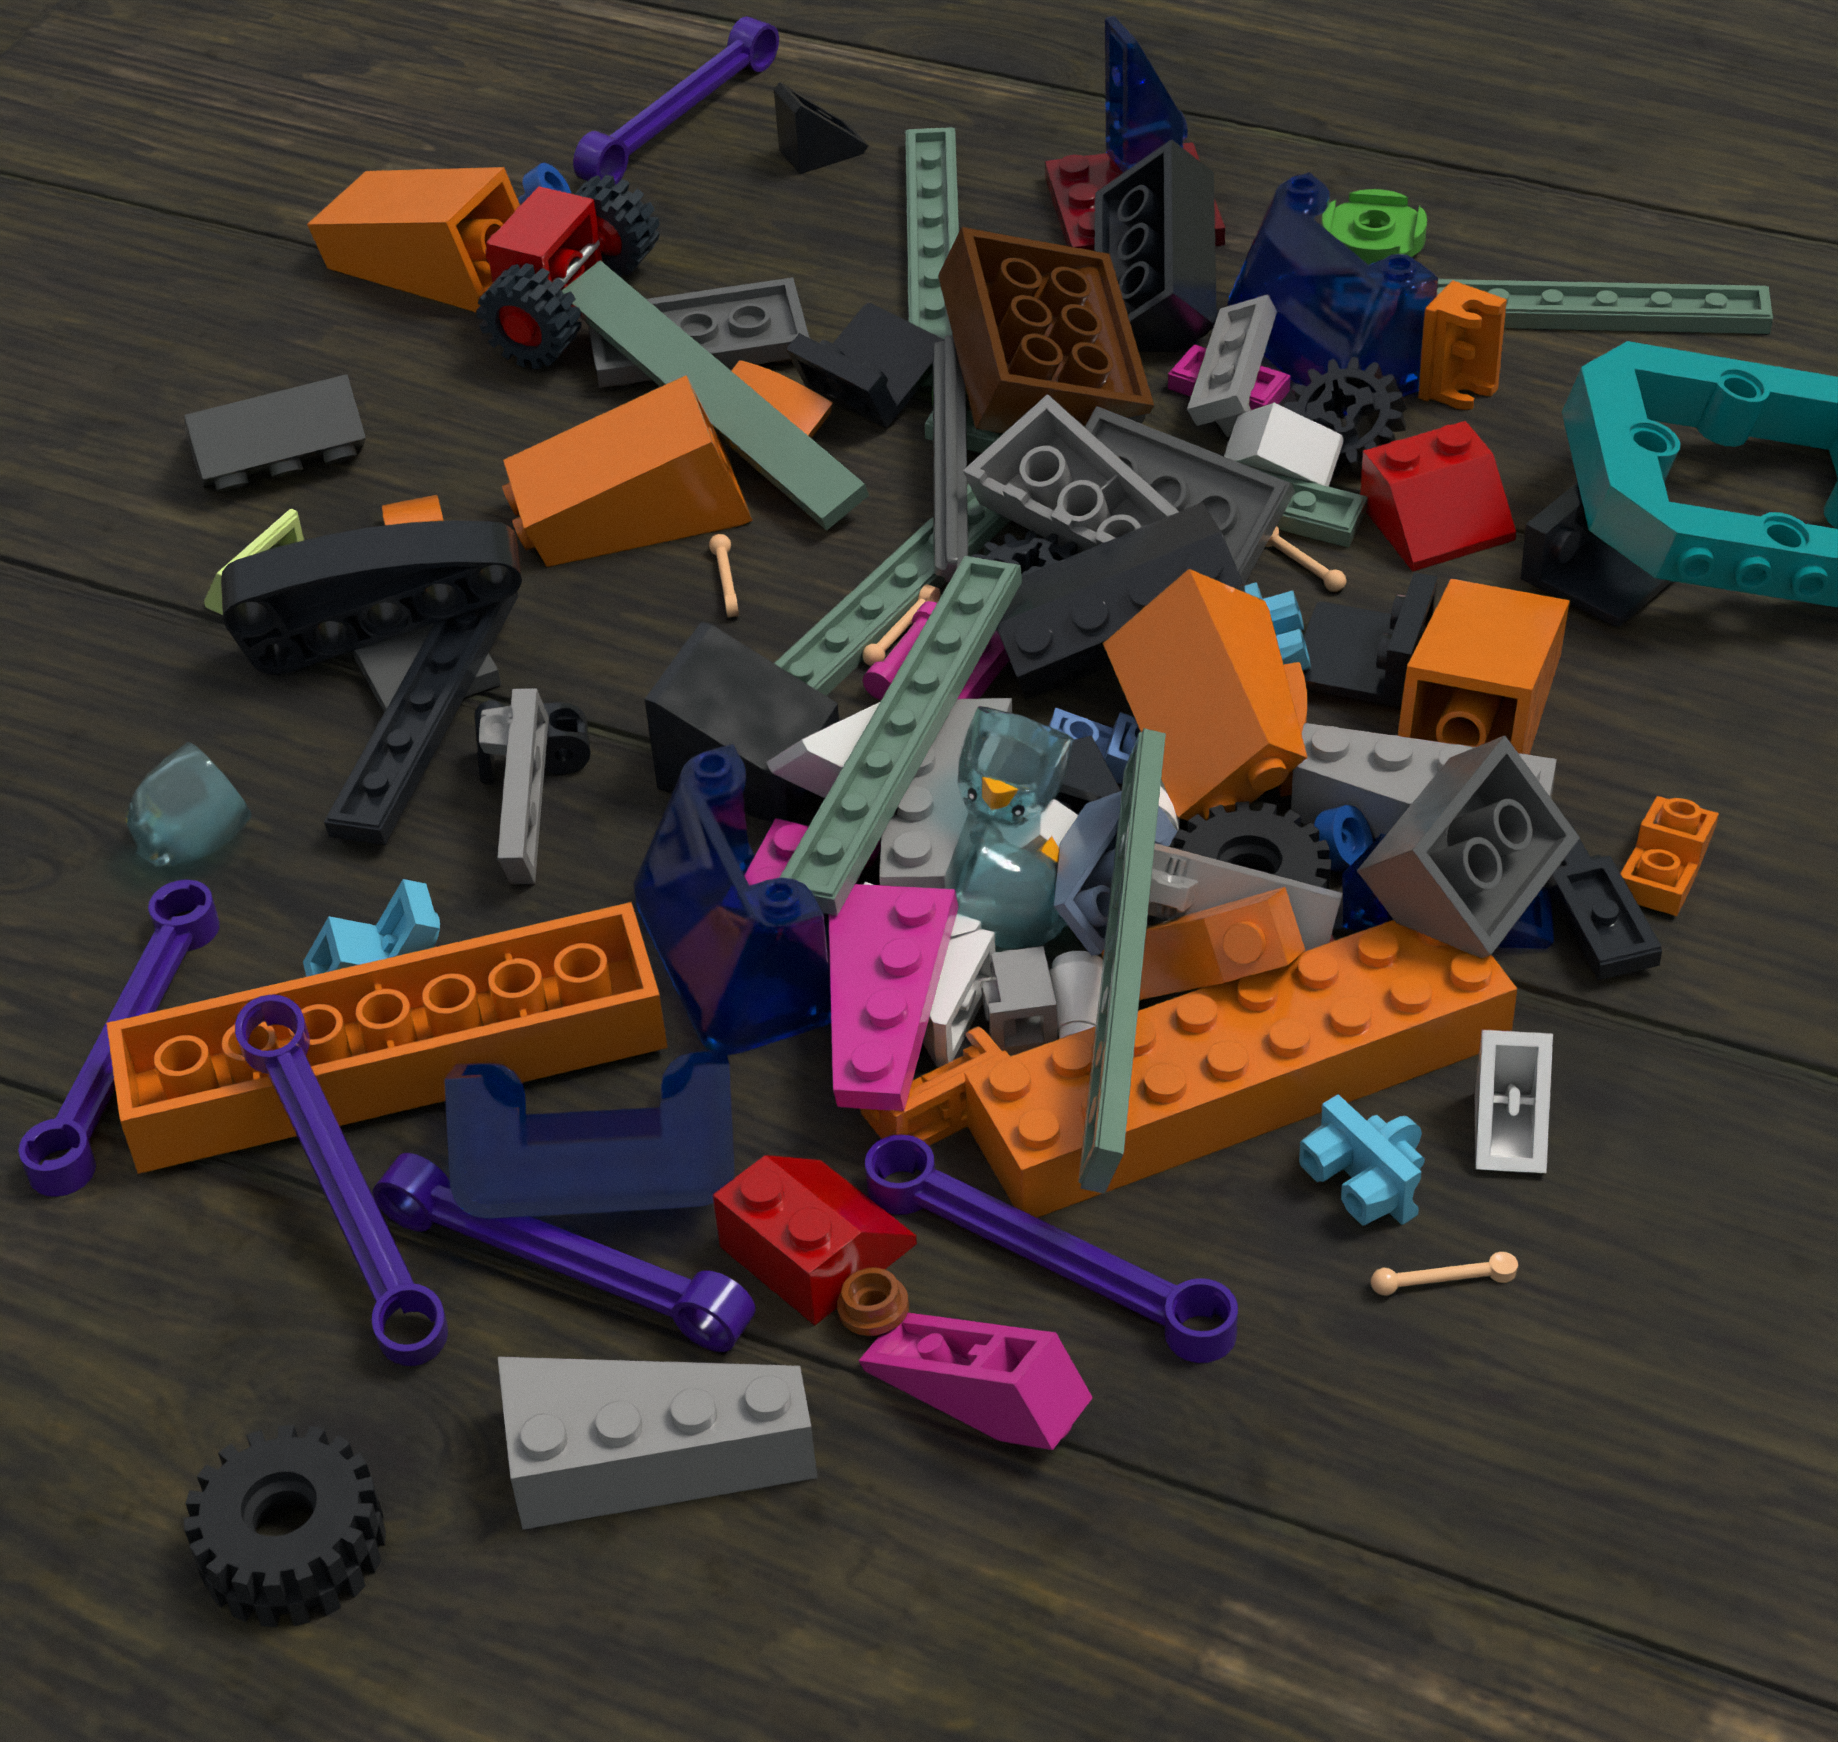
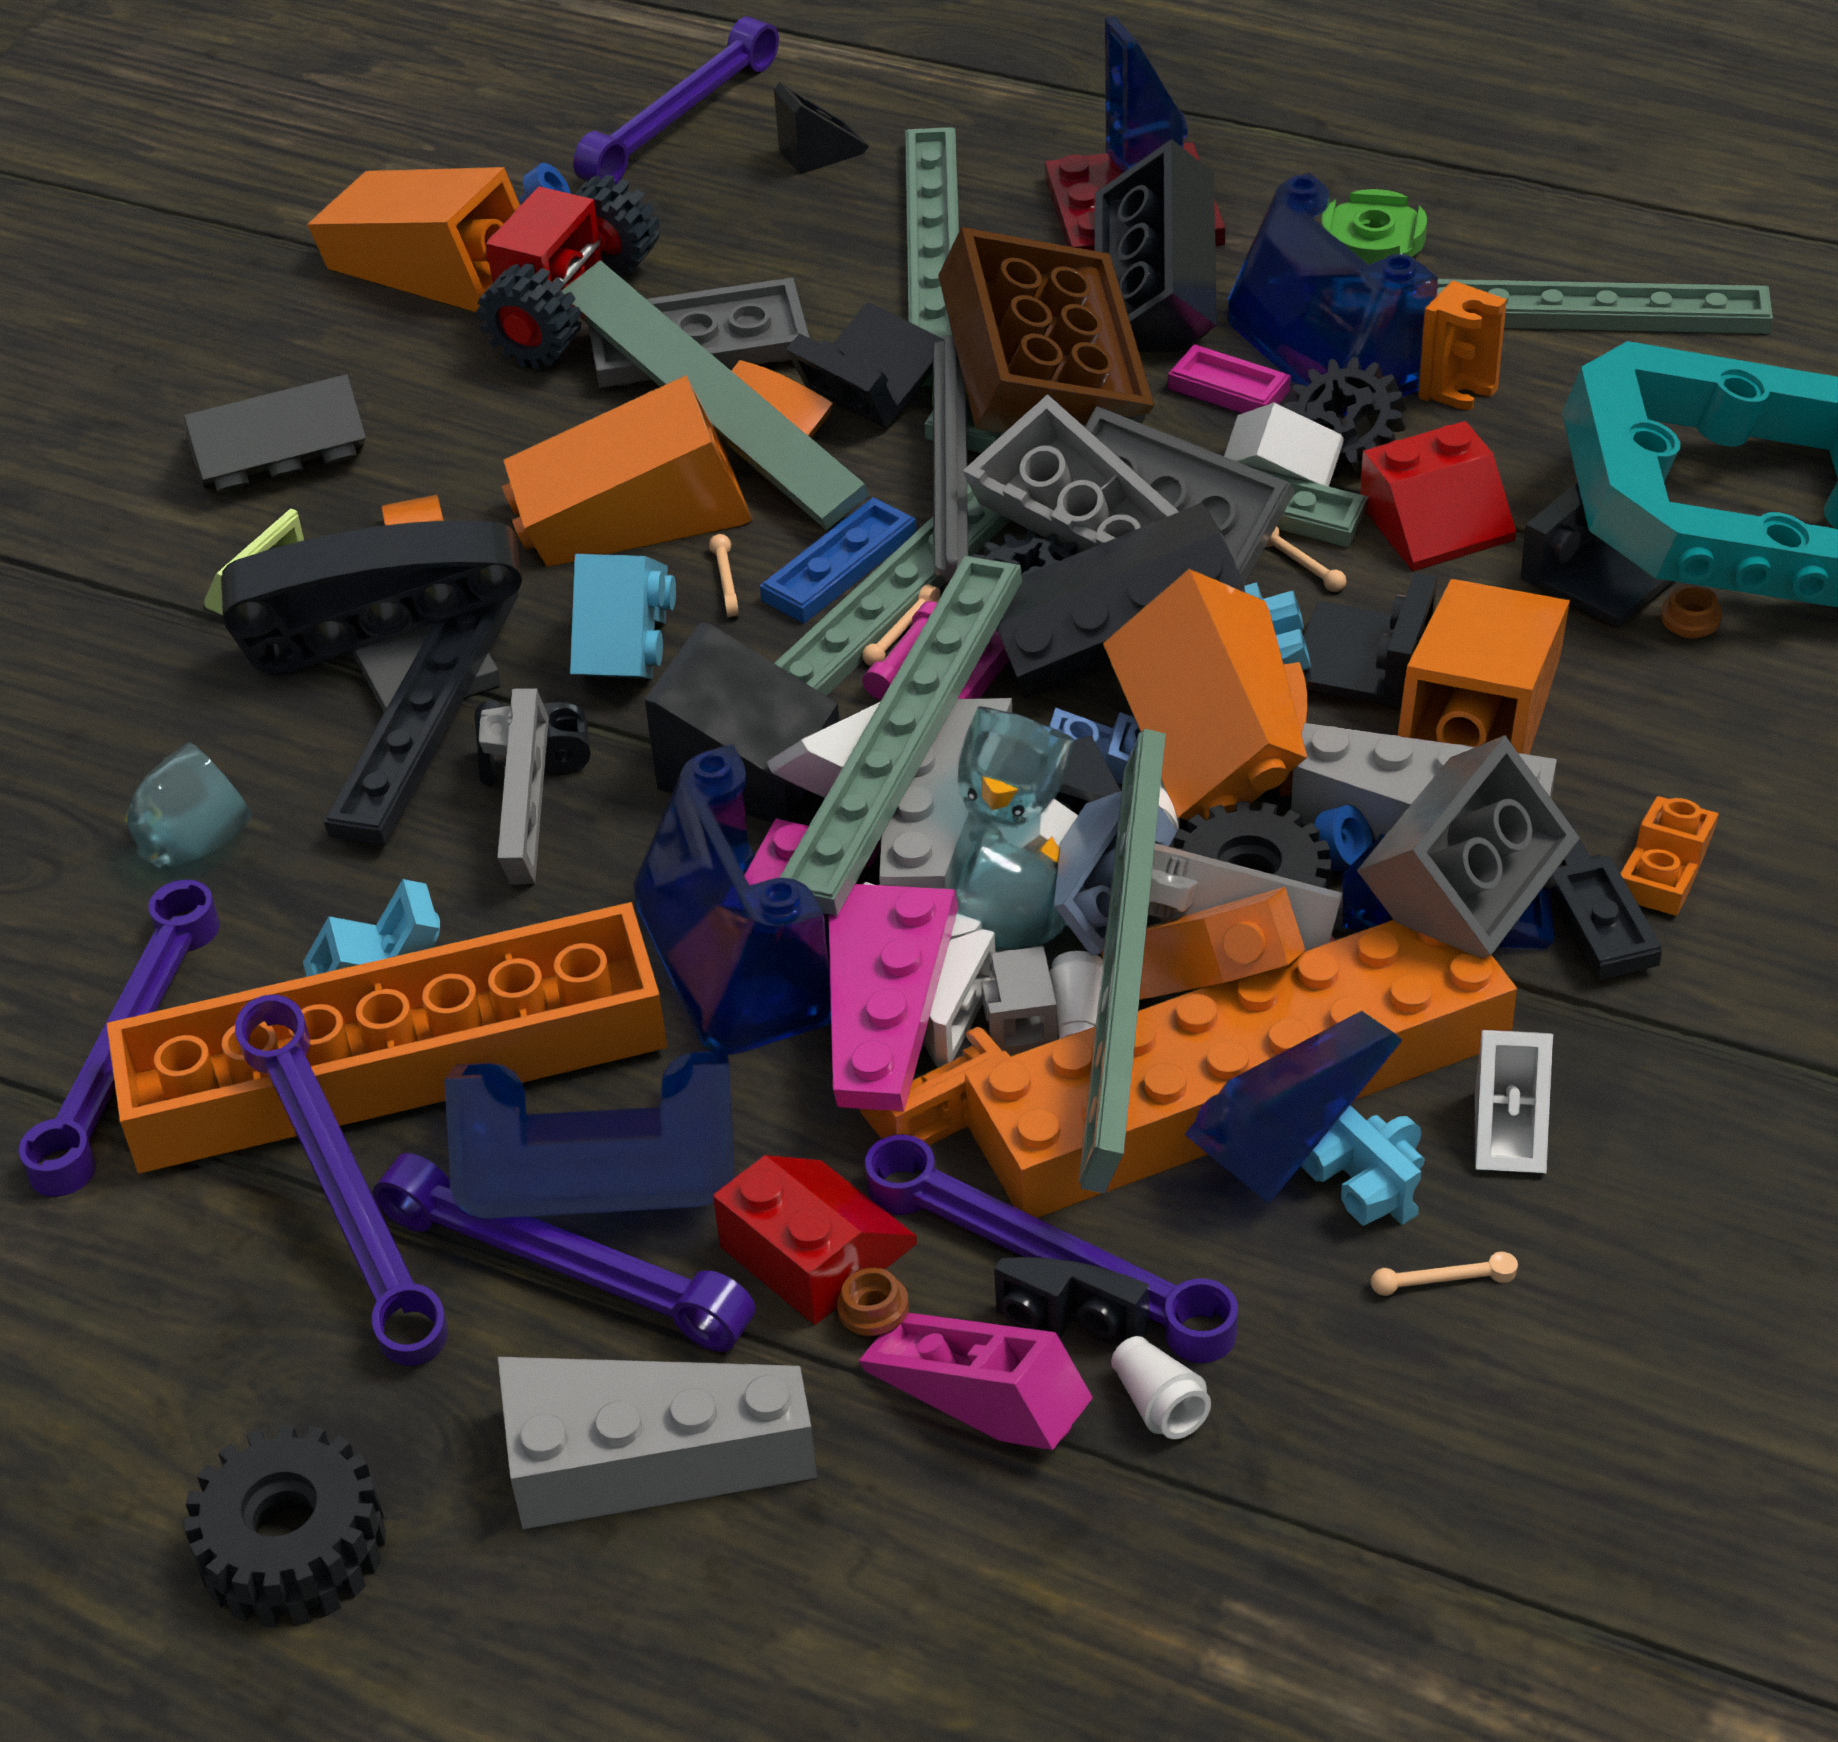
light grey hinge [1187,295,1277,437] -> none
none -> medium azure brick [570,554,676,679]
none -> blue tile [759,497,917,624]
none -> black slope [994,1257,1149,1342]
none -> white cone [1111,1336,1211,1439]
none -> clear blue slope [1185,1011,1402,1204]
none -> dark orange plate [1661,584,1722,638]

